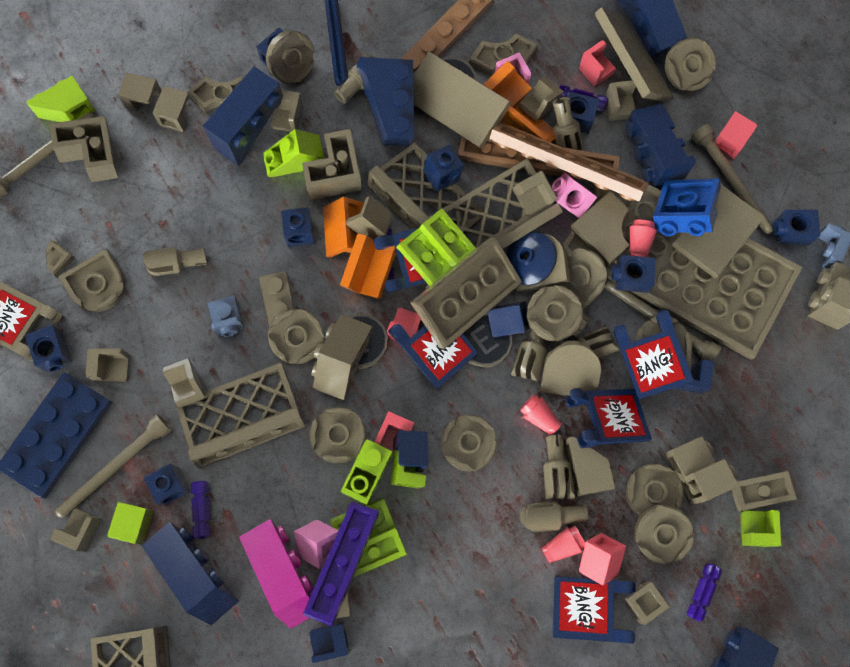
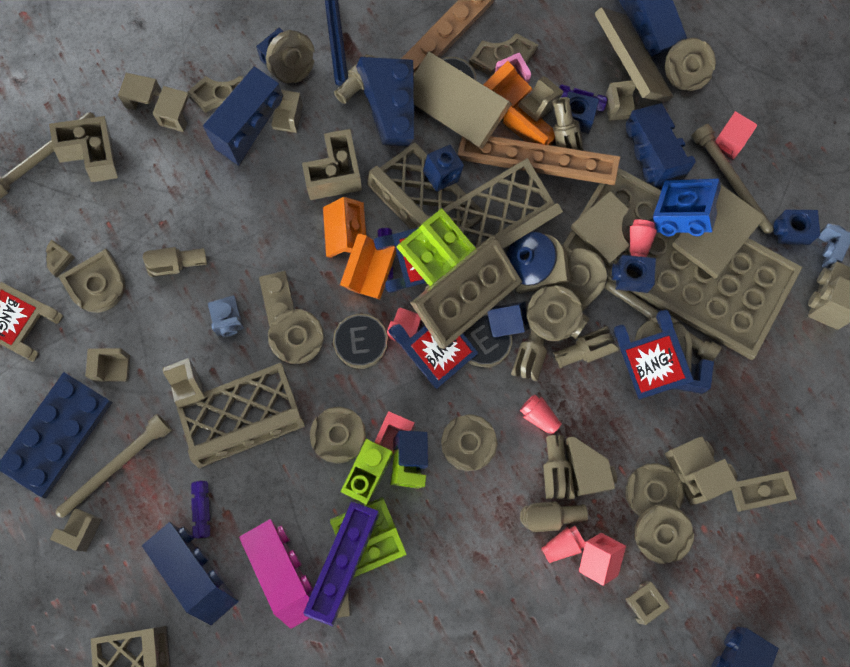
dark blue brick [25,325,72,372] -> none
lime slope [26,76,96,122] -> none
lime panel [108,502,154,545] -> none
dark blue brick [143,463,191,506] -> none
lime slope [263,129,325,177] -> none
dark blue brick [281,207,315,247] -> none
bright pink panel [294,520,339,569] -> none
dark blue panel [310,623,350,663] -> none
dark tan brick [311,314,372,400] -> none
dark tan panel [346,196,393,240] -> none
medium nougat plate [489,122,649,201] -> none
dark tan panel [512,171,557,216] -> none
dark tan tile [540,341,601,396] -> none
bright pink brick [551,172,597,218] -> none
flag [553,577,636,644] -> none
flag [565,388,652,448] -> none
coral panel [579,40,616,87] -> none
dark purple axle [687,563,722,622] -> none
lime panel [740,510,781,547] -> none

